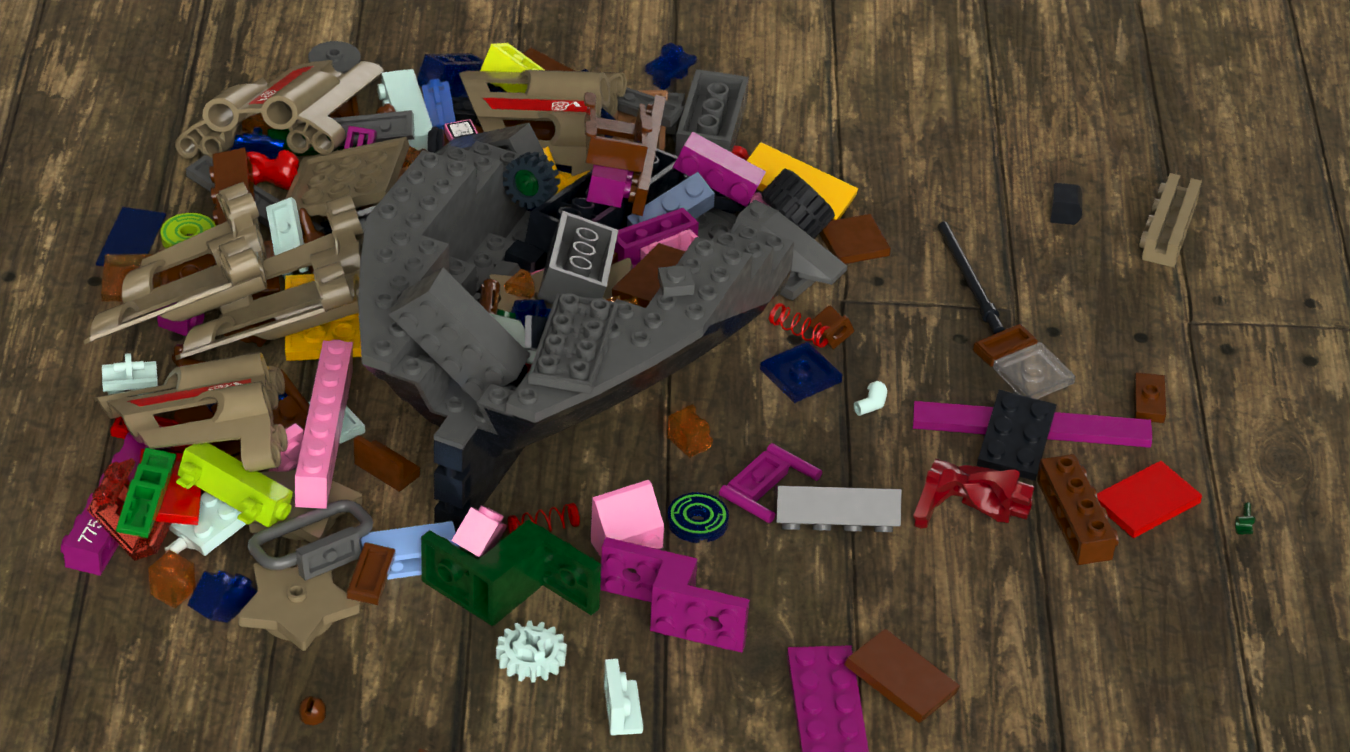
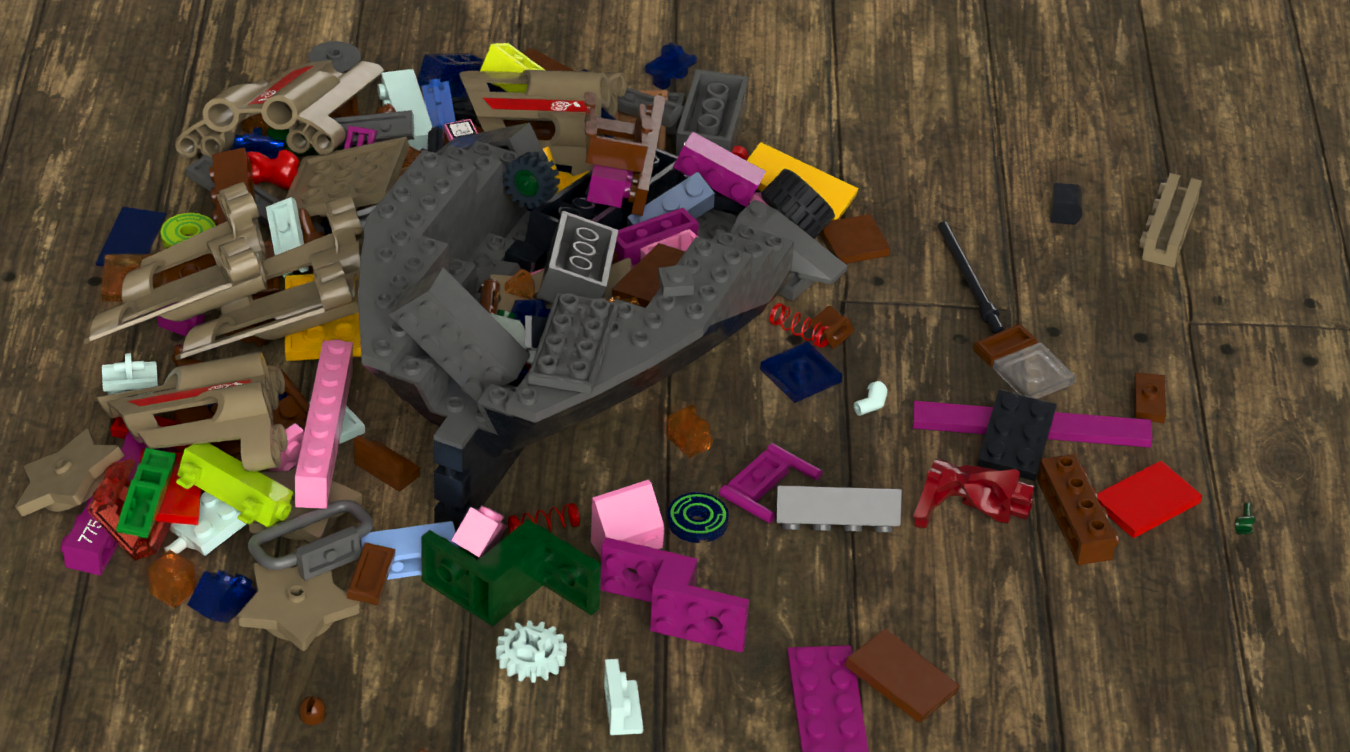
none -> dark tan plate [15,429,124,517]

